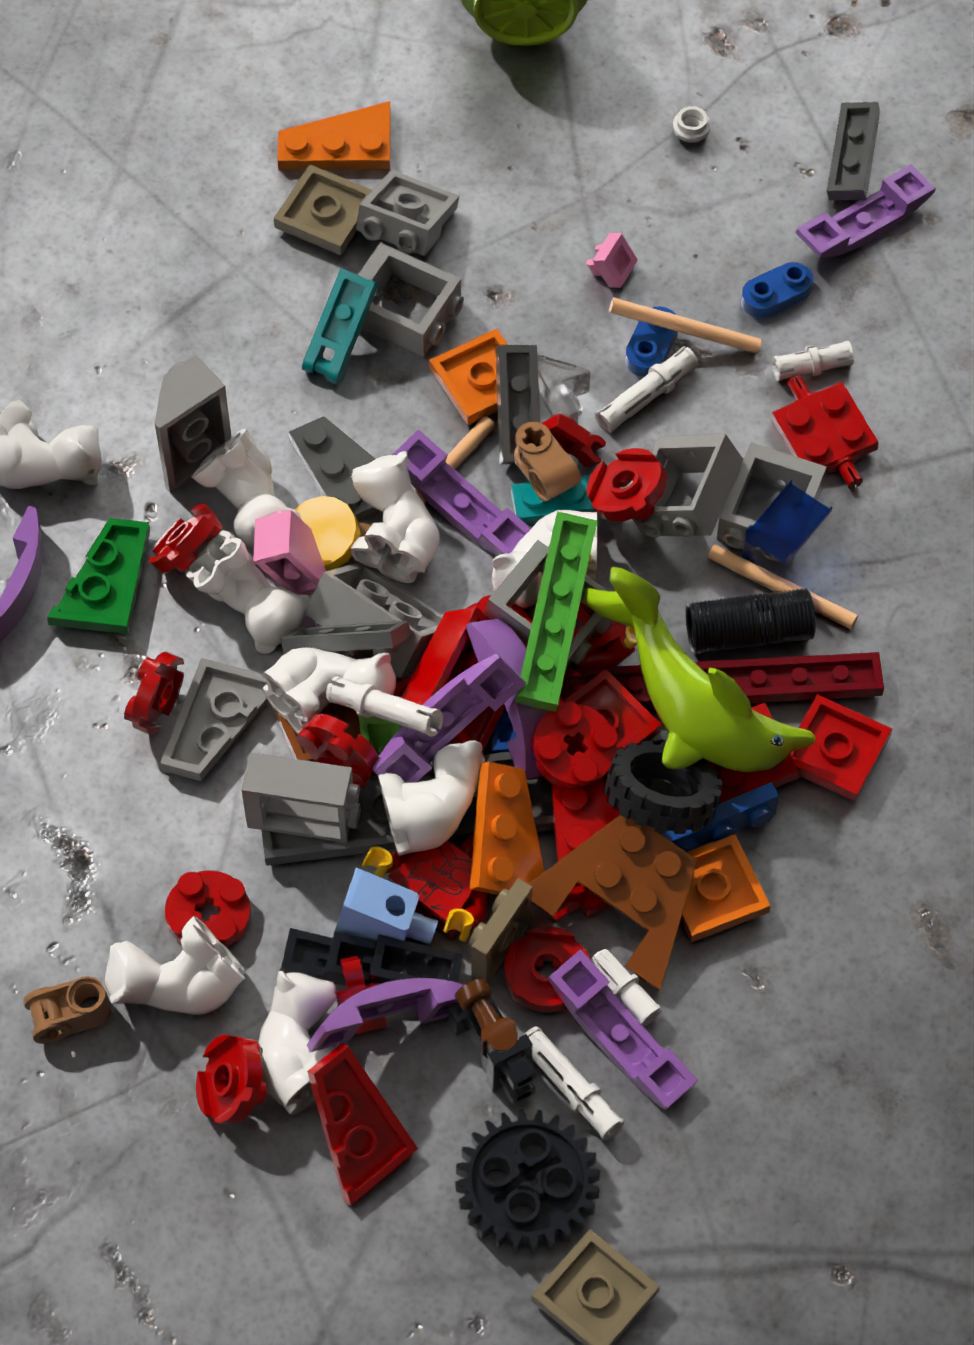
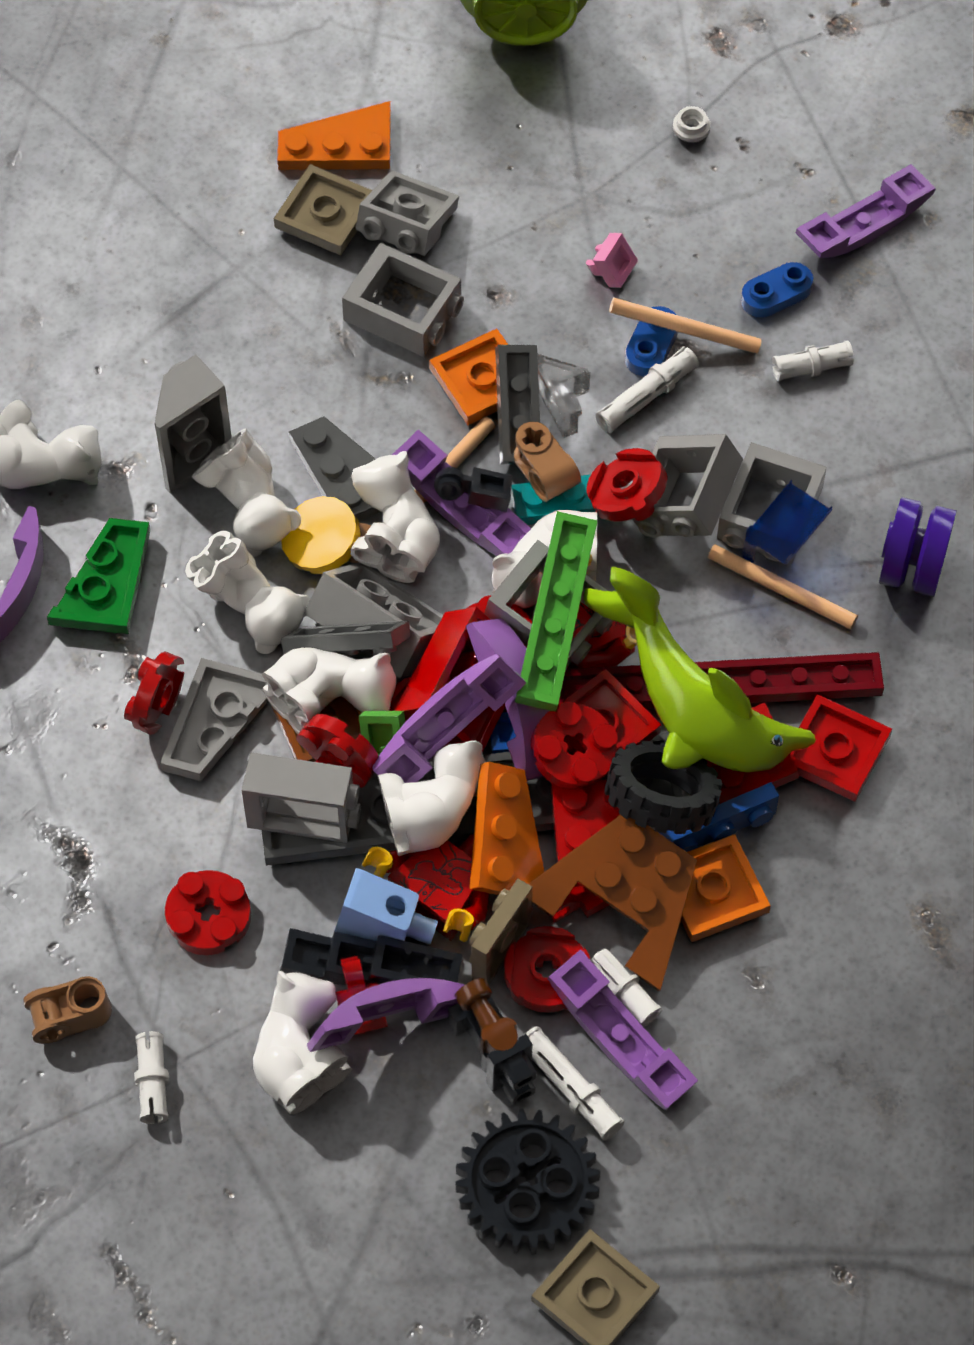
white animal [105,916,245,1015] -> none
red plate [148,503,223,574] -> none
red plate [196,1034,267,1125] -> none
bright pink slope [253,510,326,595] -> none
teal plate [302,268,379,385] -> none
red wing [307,1043,418,1206] -> none
white pin [326,676,443,736] -> none
red plate [541,413,606,468] -> none
black piece [685,588,816,654] -> none
red plate [772,375,878,489] -> none
dark grey plate [827,102,880,200] -> none
none -> white pin [134,1031,169,1124]
none -> black plate [434,467,512,512]
none -> dark purple wheel [879,497,957,597]

